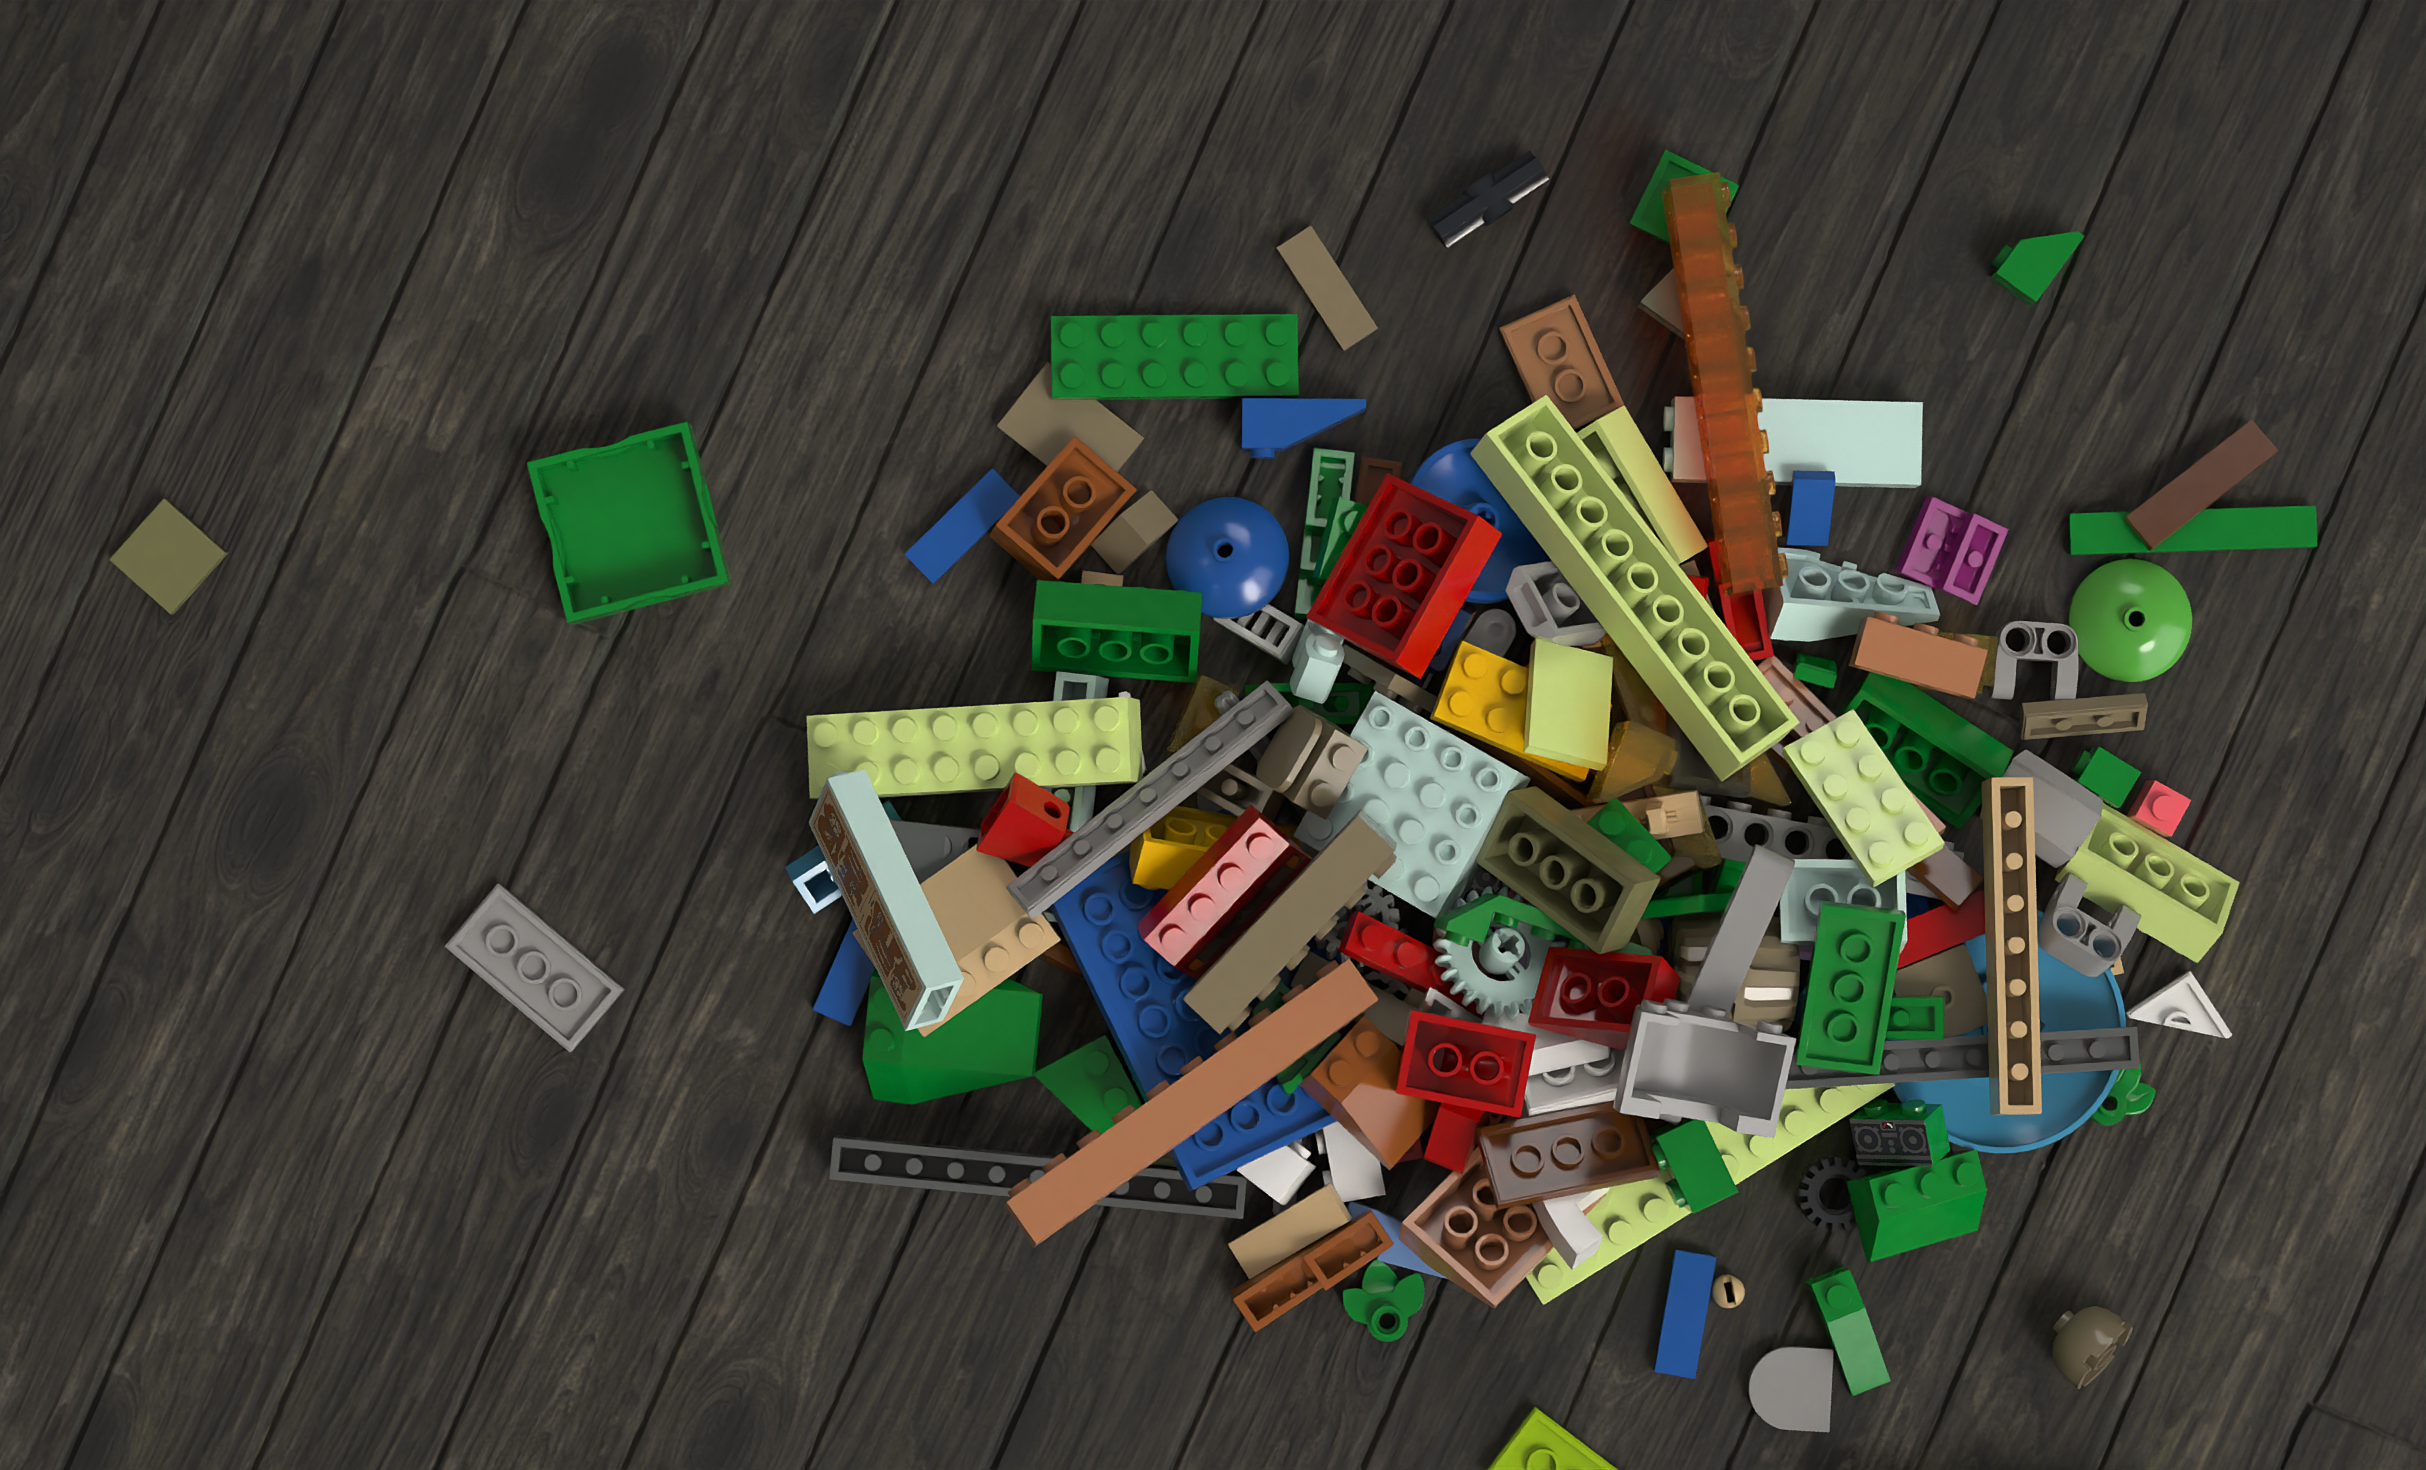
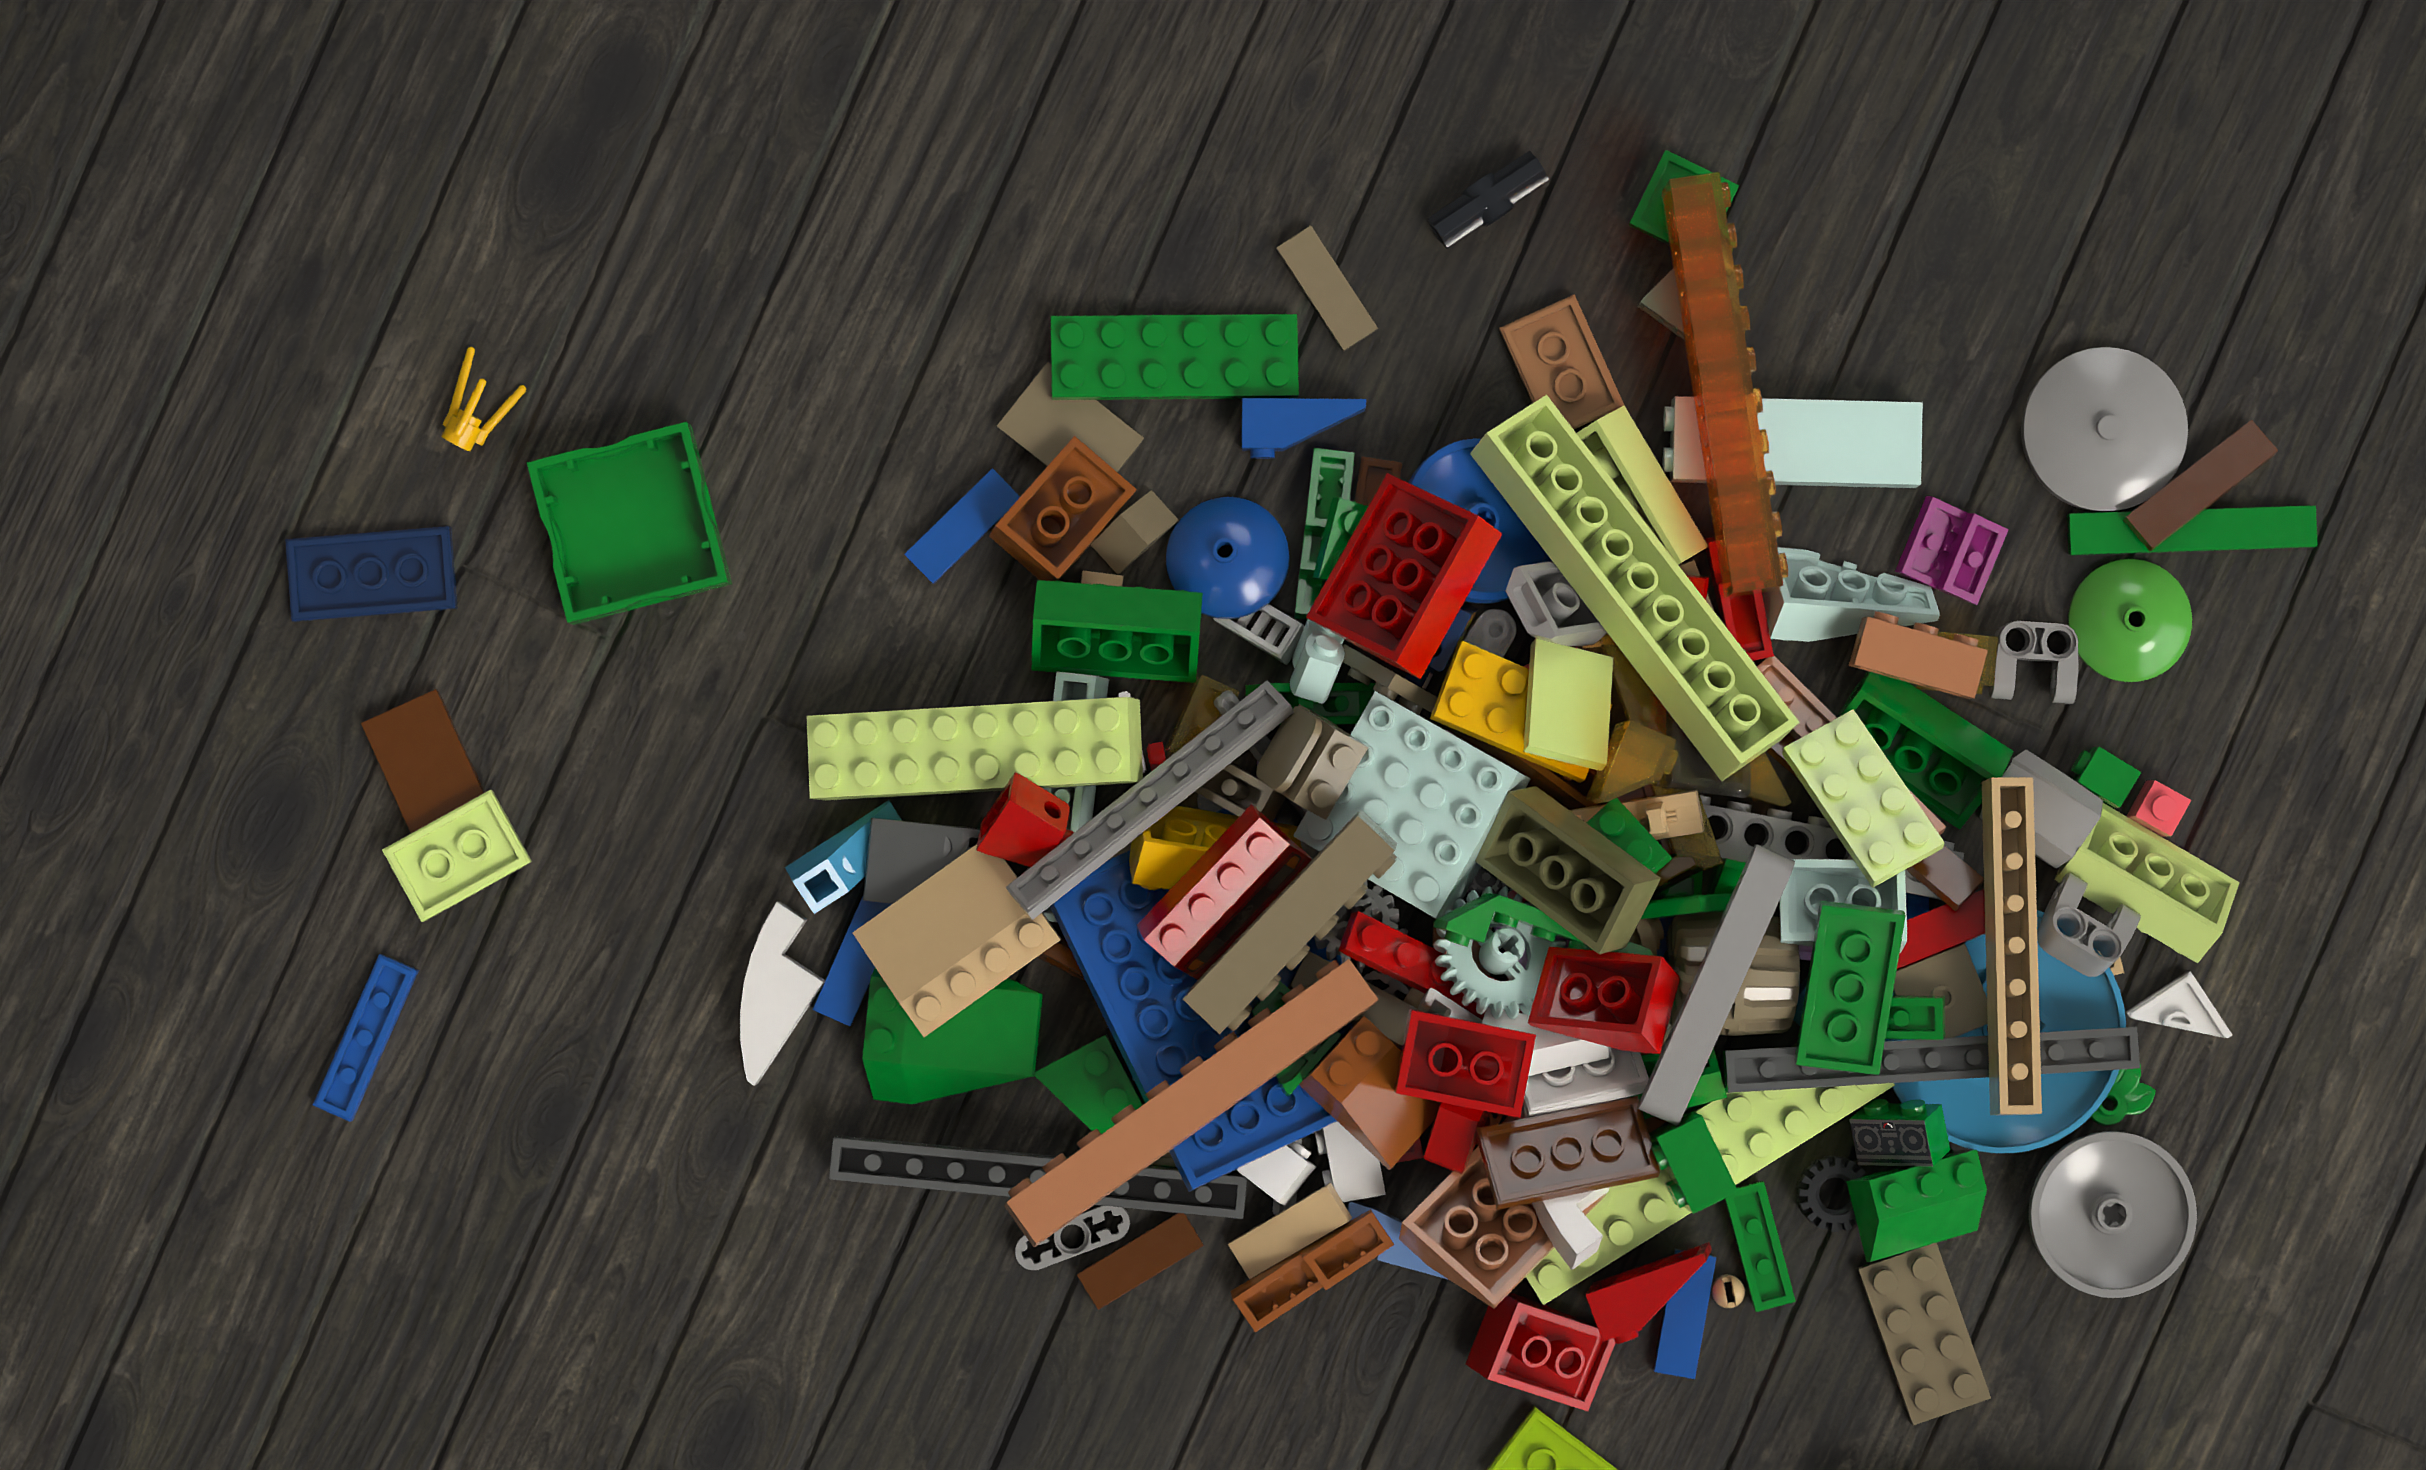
olive tile [109,498,228,615] -> none
light grey tile [445,883,625,1052] -> none
light aqua brick [809,769,964,1031] -> none
green plate [1343,1259,1424,1342] -> none
light grey cylinder [1613,999,1796,1138] -> none
light grey tile [1748,1346,1834,1432] -> none
blue tile [1786,470,1836,546] -> none
green tile [1792,652,1837,688] -> none
green slope [1806,1265,1891,1396] -> none
green slope [1990,231,2085,307] -> none
dark tan tile [2019,693,2148,740] -> none
dark tan cylinder [2052,1306,2133,1389] -> none
none -> dark blue tile [285,526,458,622]
none -> blue tile [313,954,419,1122]
none -> reddish brown tile [361,689,485,833]
none -> yellowish green tile [382,790,532,922]
none -> yellow plant [441,347,526,451]
none -> white slope [740,902,825,1086]
none -> light grey beam [1015,1205,1130,1270]
none -> reddish brown tile [1077,1213,1204,1310]
none -> red tile [1147,742,1166,771]
none -> red slope [1465,1293,1615,1411]
none -> red slope [1586,1242,1712,1344]
none -> green plate [1725,1181,1796,1312]
none -> dark tan plate [1857,1243,1991,1426]
none -> light grey dish [2021,347,2188,512]
none -> light grey dish [2029,1131,2197,1298]

